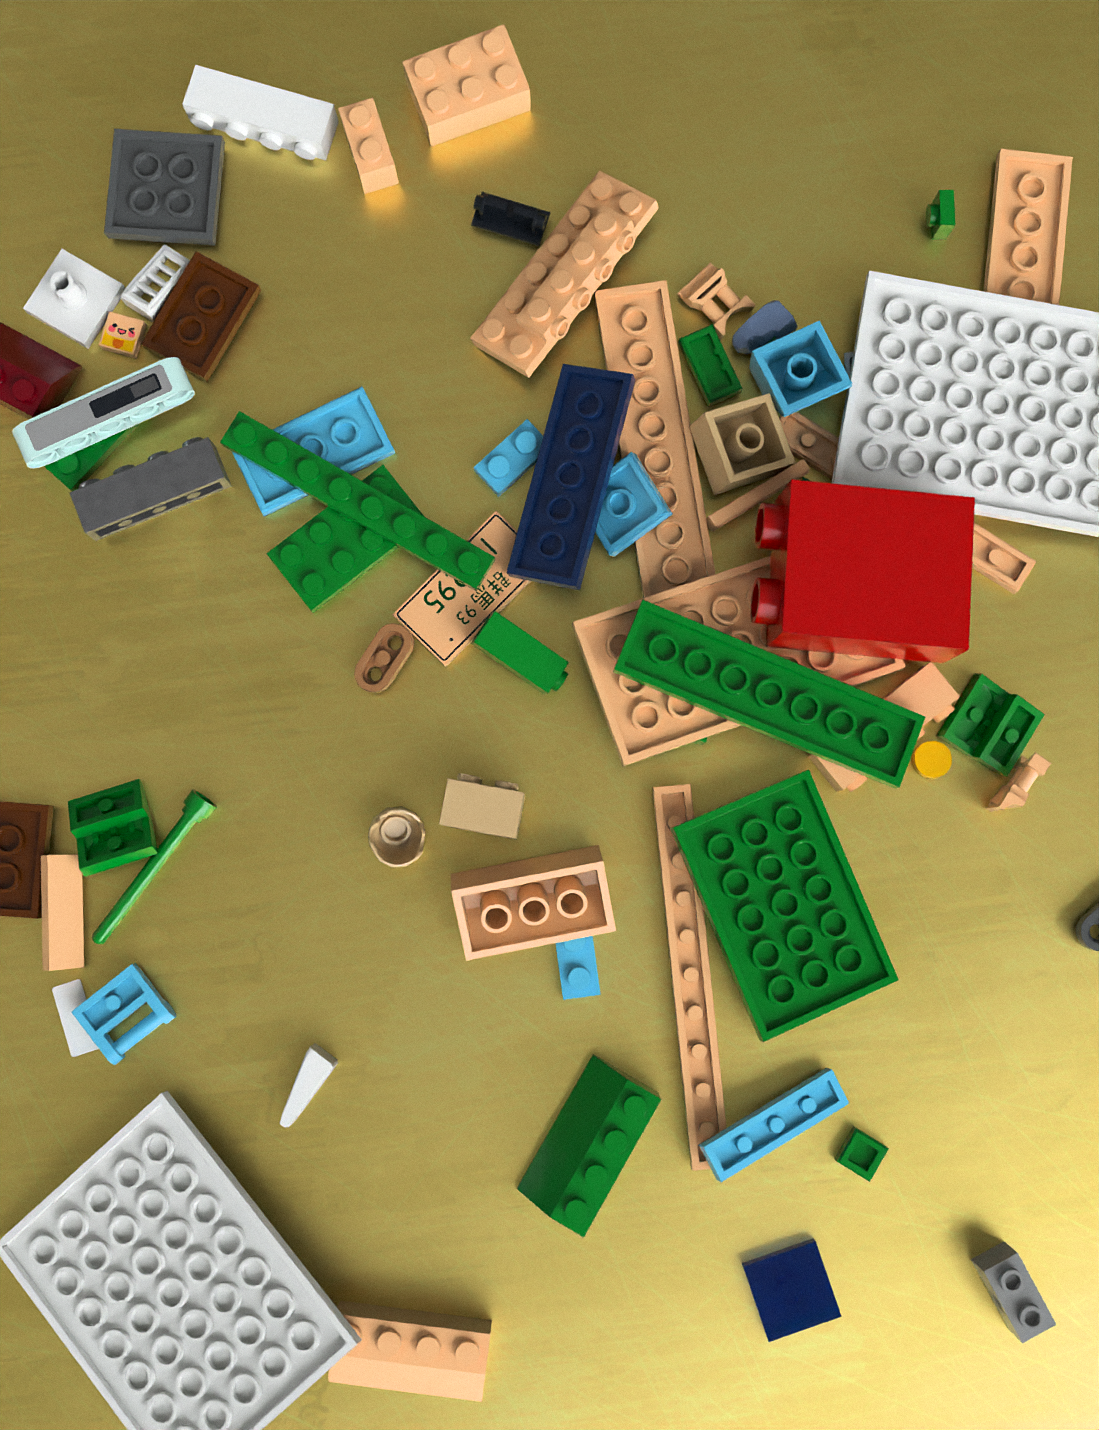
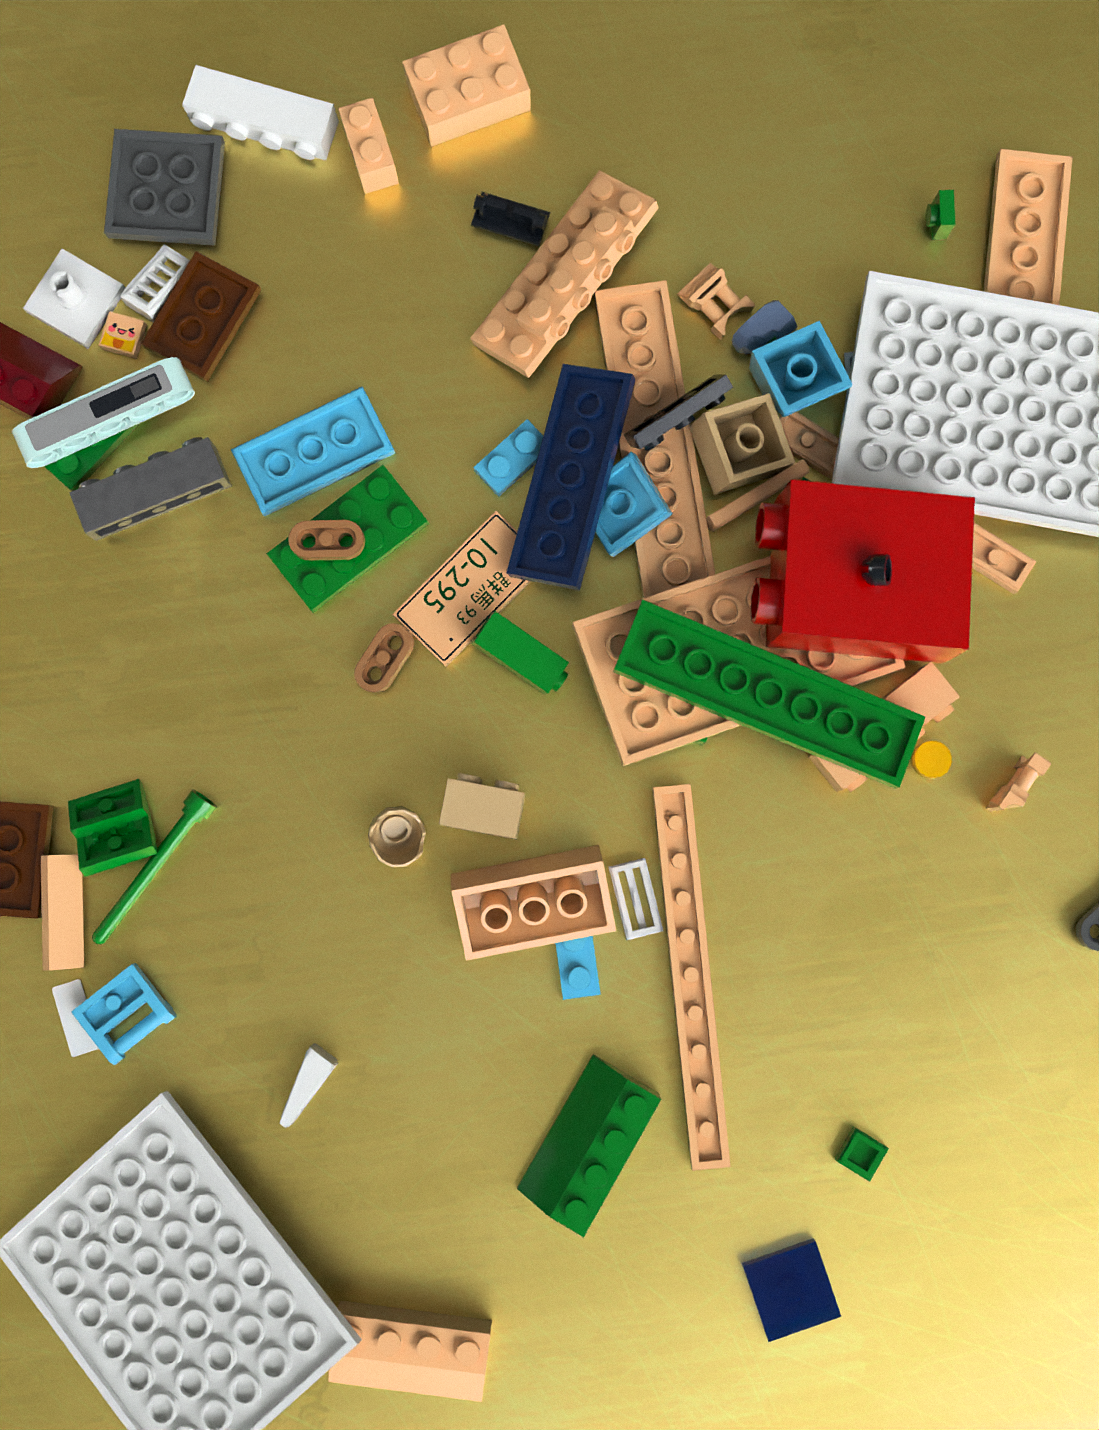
green plate [220,411,495,592] -> none
green plate [670,770,899,1042] -> none
green plate [678,324,743,407] -> none
medium azure plate [699,1068,849,1182] -> none
green slope [937,673,1045,777] -> none
light grey brick [971,1242,1057,1344] -> none
none -> medium nougat plate [288,520,365,561]
none -> white tile [608,858,663,940]
none -> black plate [624,374,733,450]
none -> black hinge [861,554,892,586]

